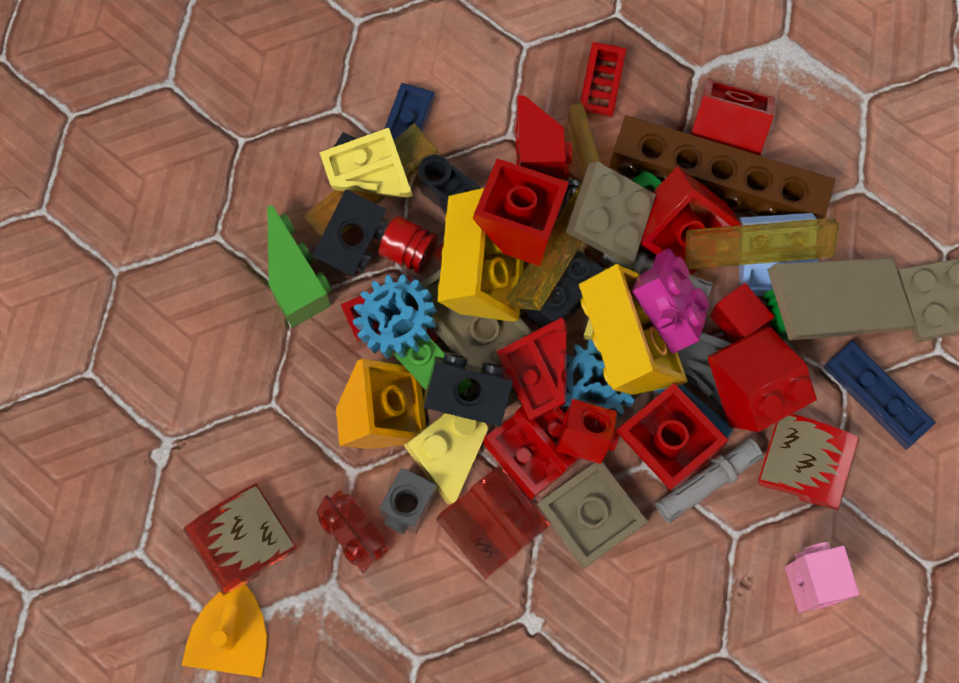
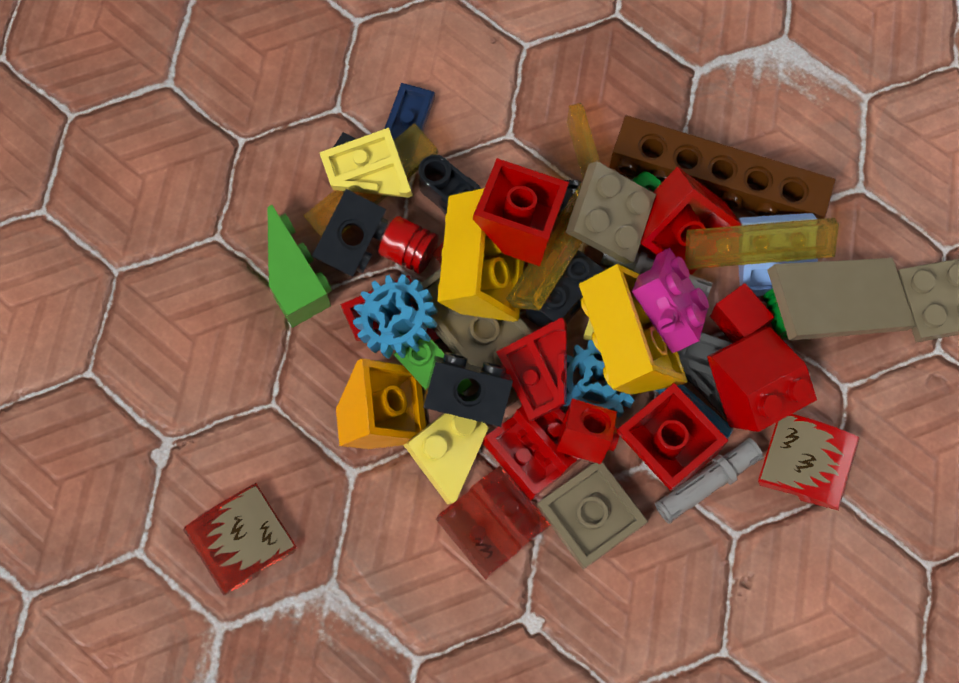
light orange shield [181,578,267,678] -> none
clear red hinge [316,490,389,574] -> none
dark grey brick [379,467,438,534] -> none
red slope [515,95,572,180] -> none
red slope [578,41,627,118] -> none
red slope [691,78,775,156] -> none
bright pink brick [785,542,859,614] -> none
dark blue tile [824,341,936,450] -> none

